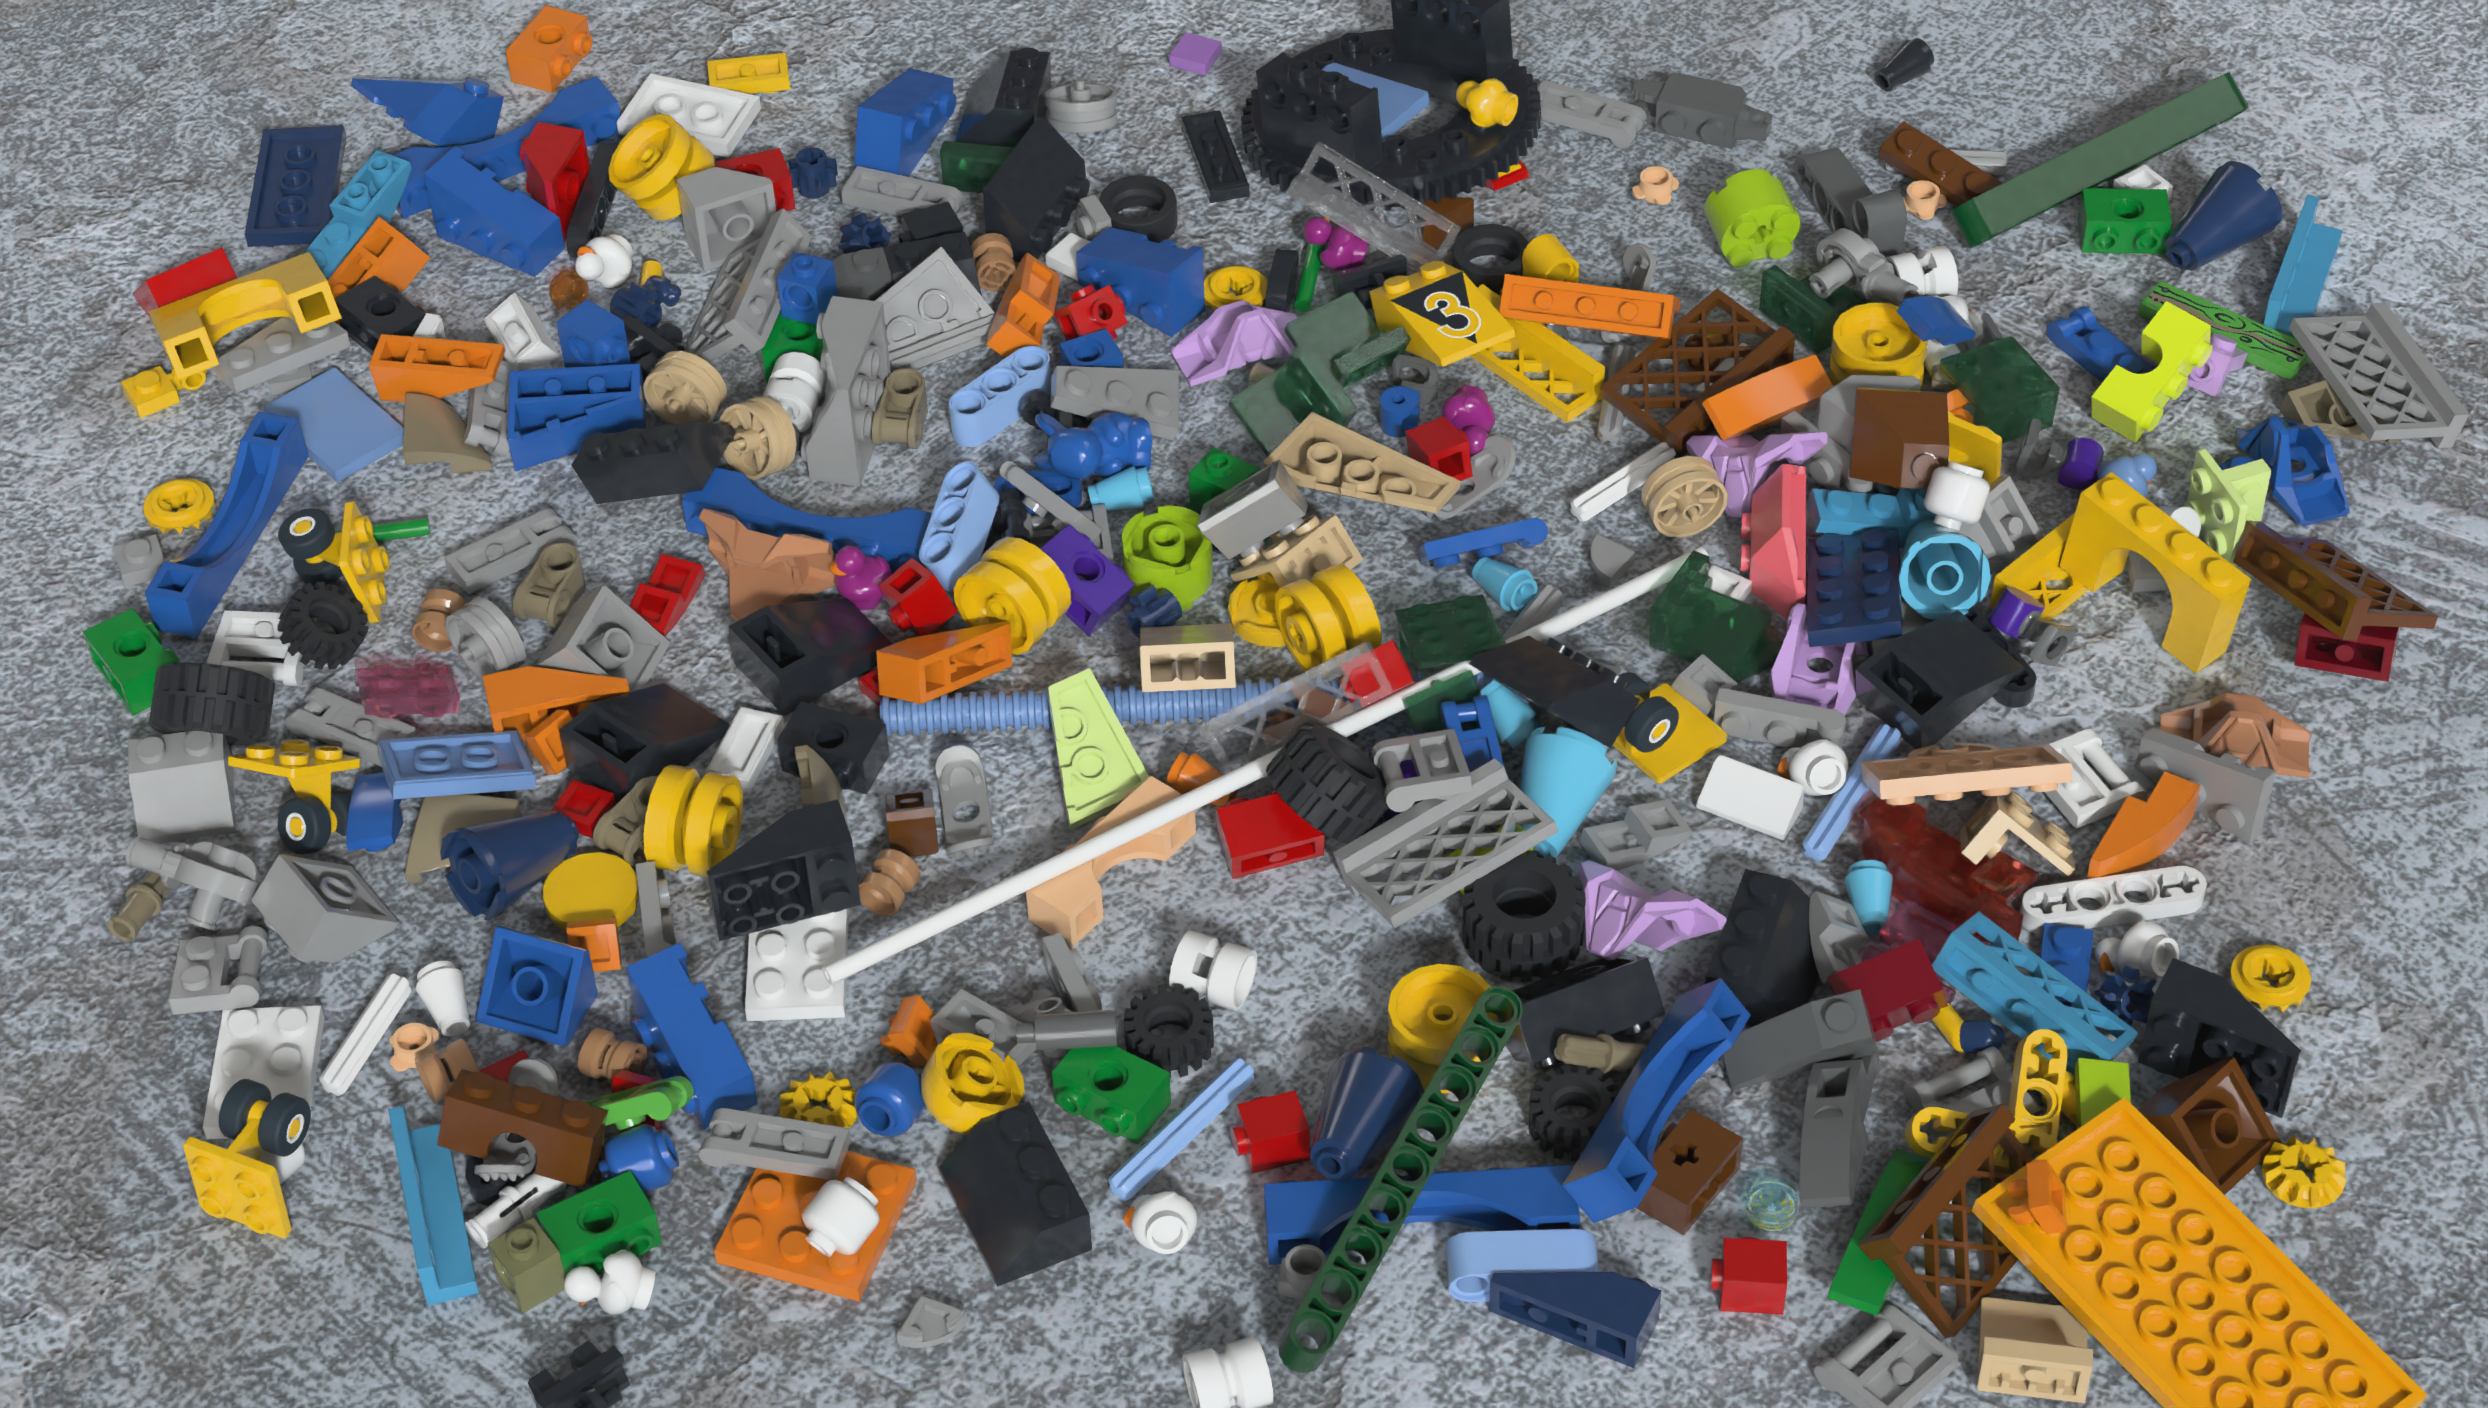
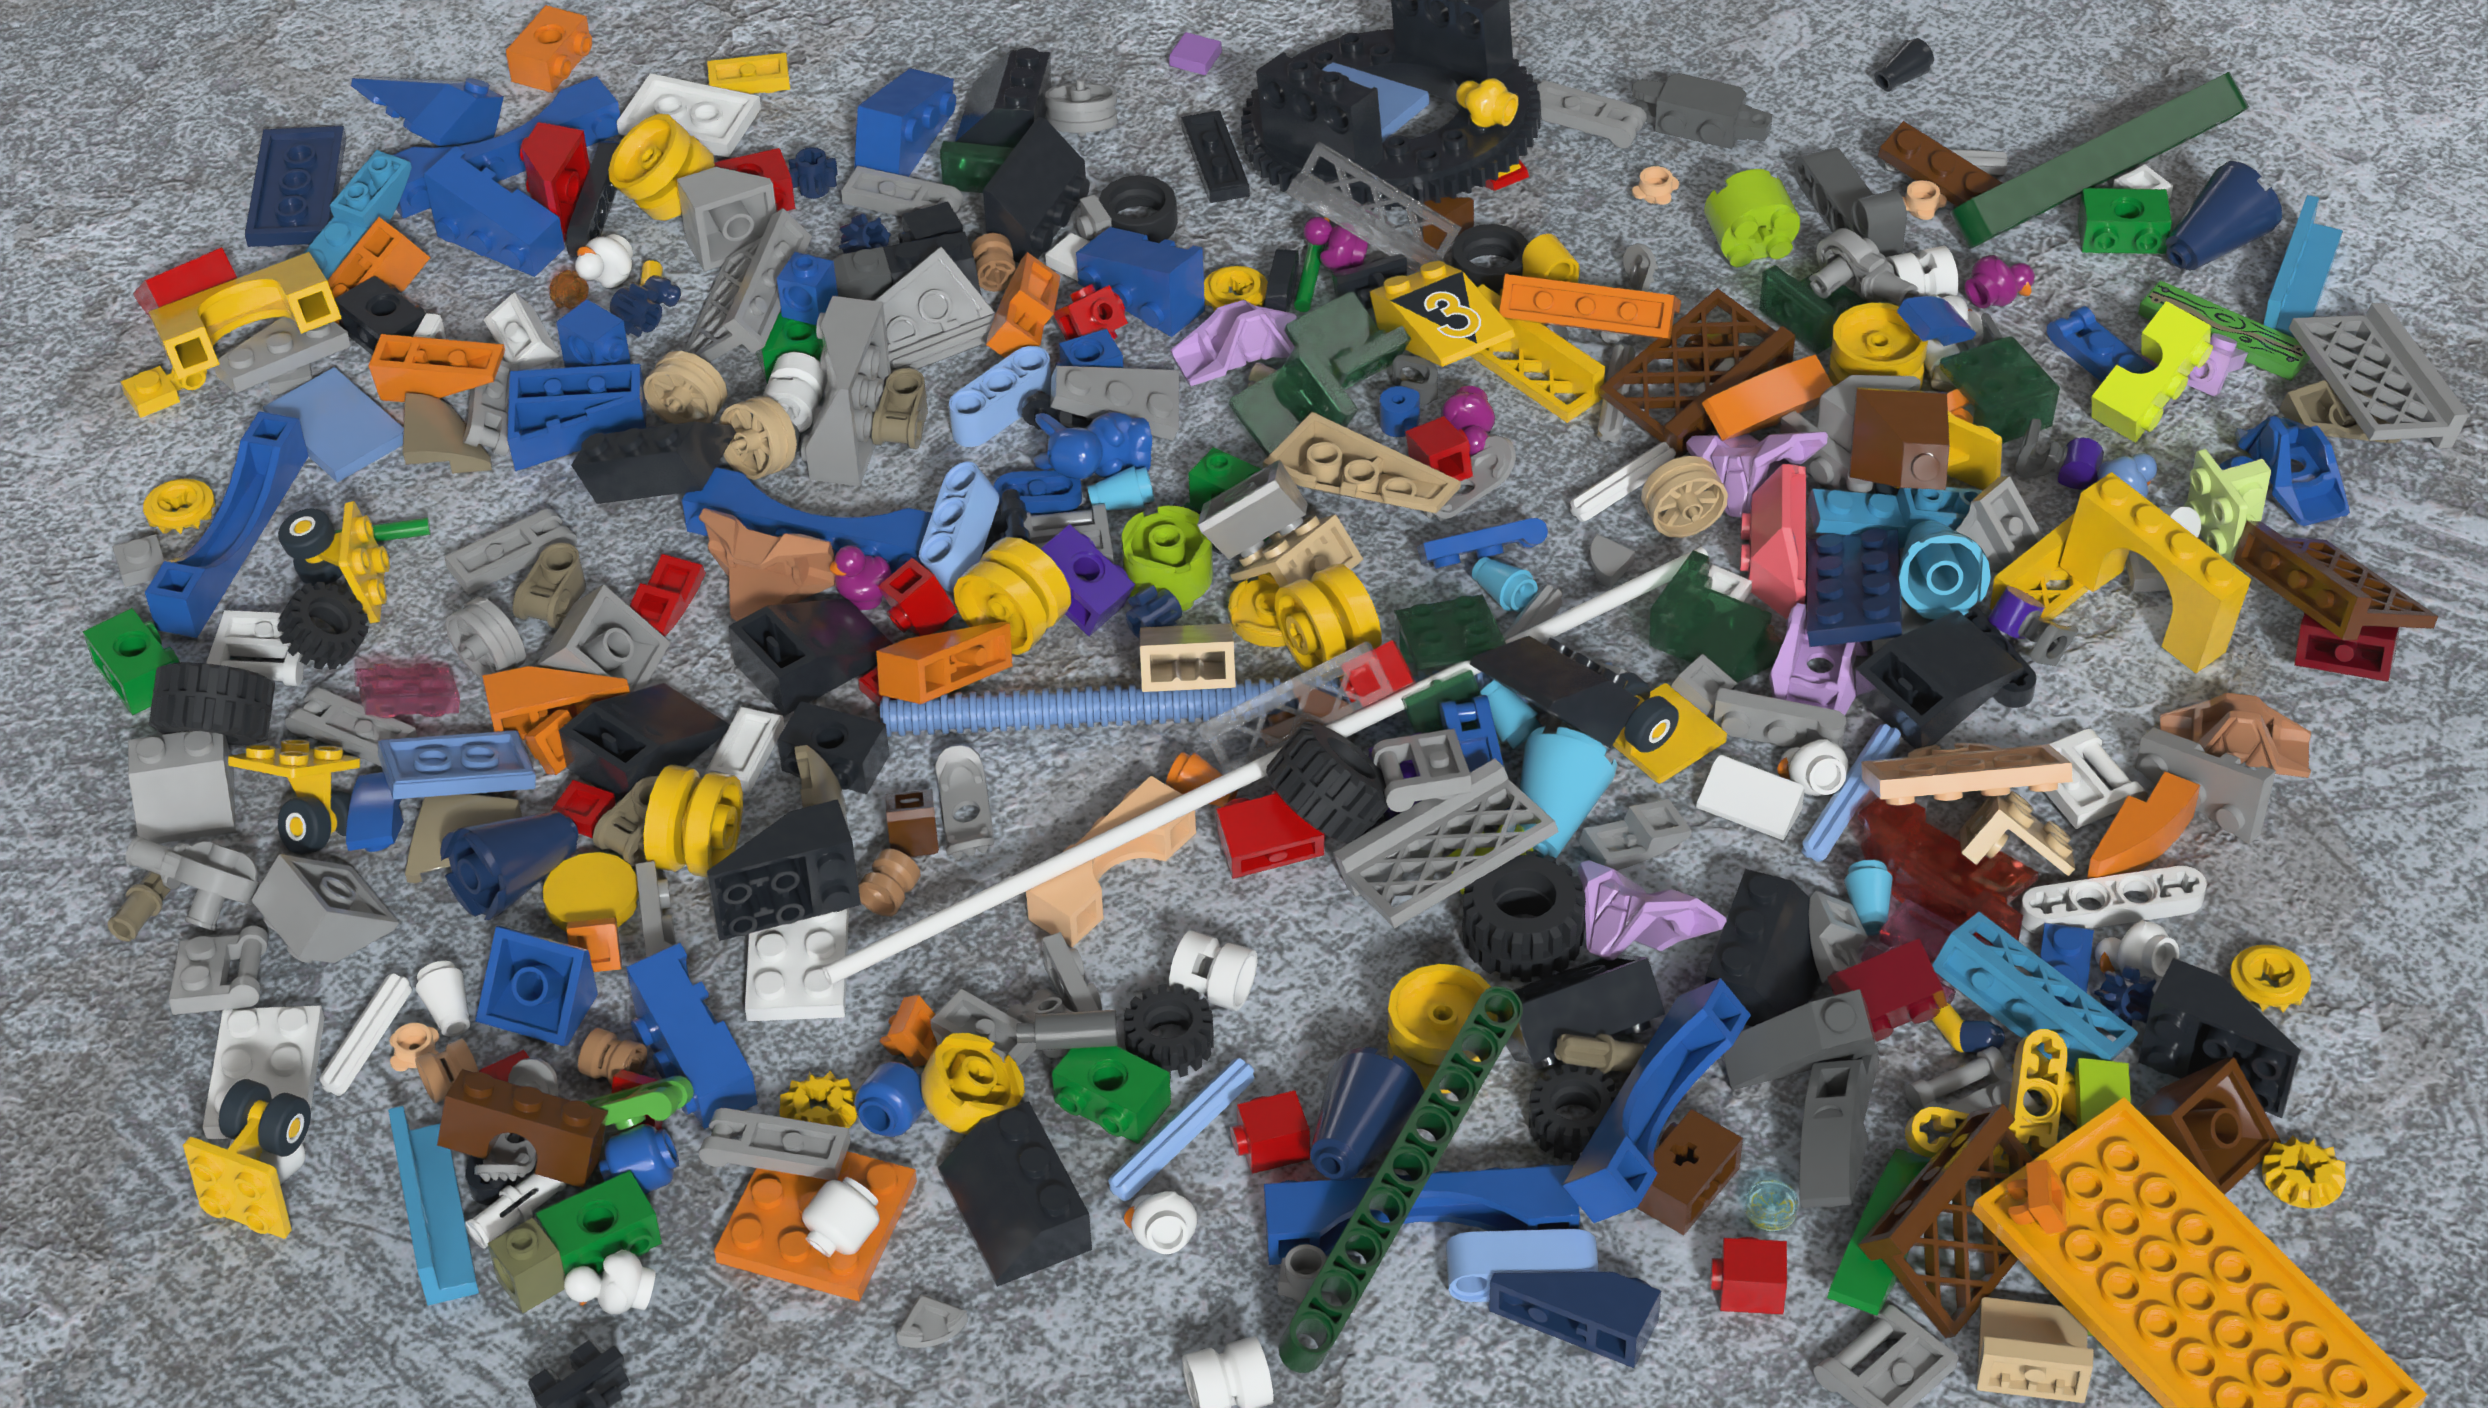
medium nougat wheel [412,589,466,652] -> none
black hips [622,314,684,383] -> none
light grey hinge [999,461,1103,542] -> none
yellowish green wing [1047,668,1149,831] -> none
white head [1924,461,1990,531] -> none
none -> magenta animal [1965,255,2035,309]

